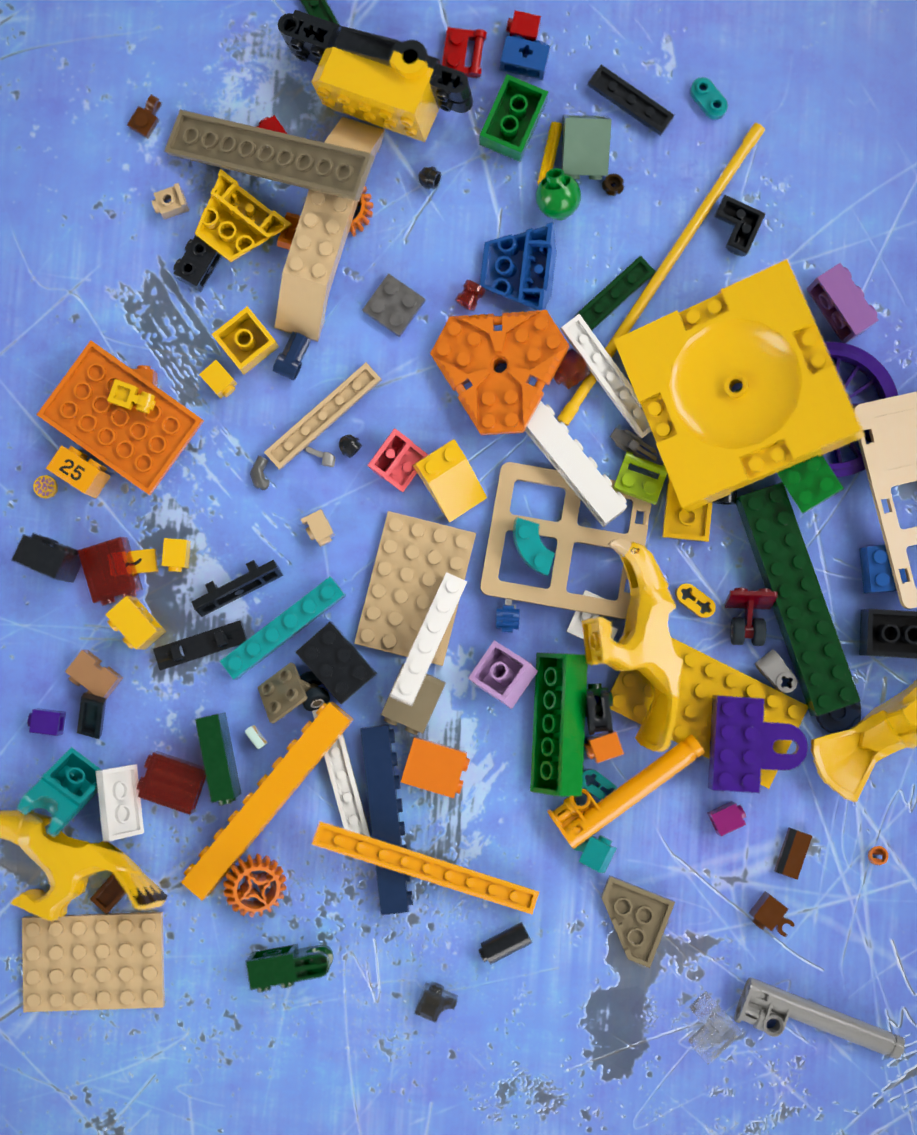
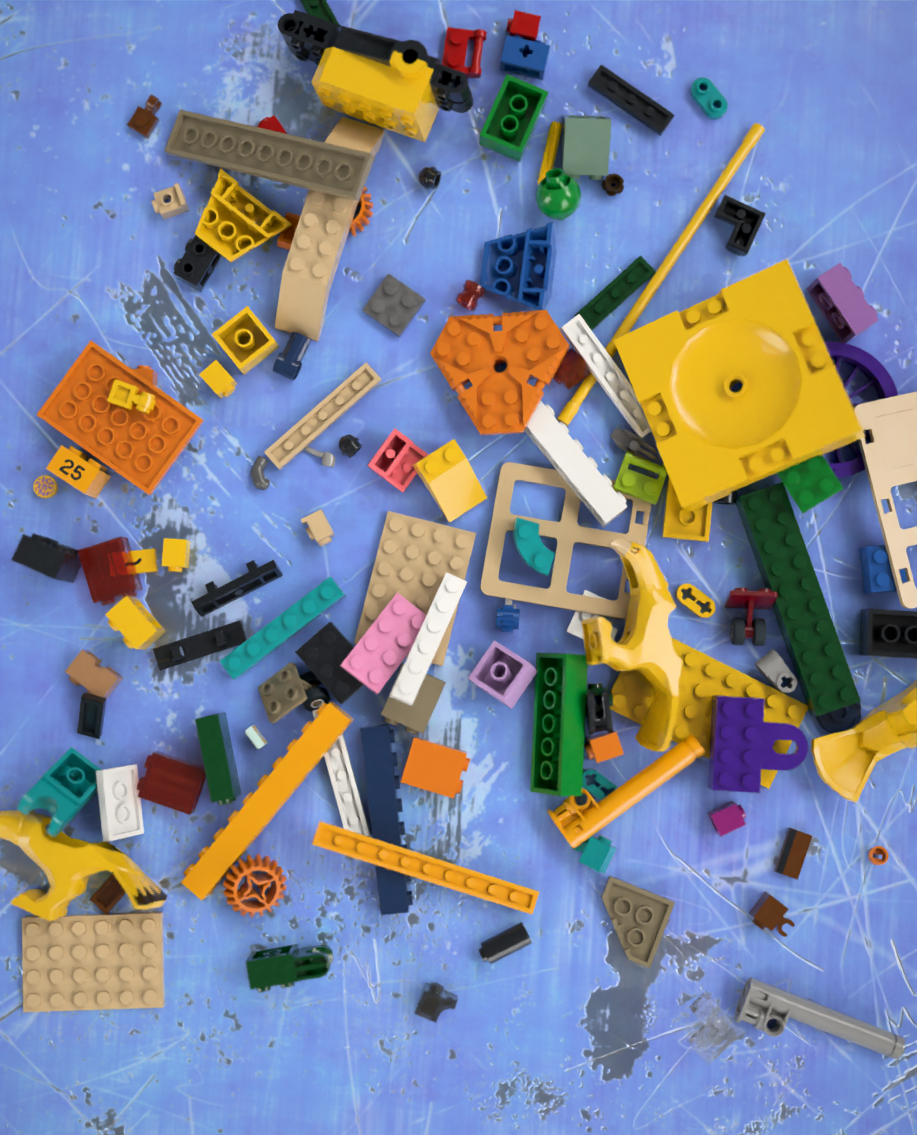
dark purple brick [27,708,66,736] -> none
none -> bright pink plate [340,593,427,694]

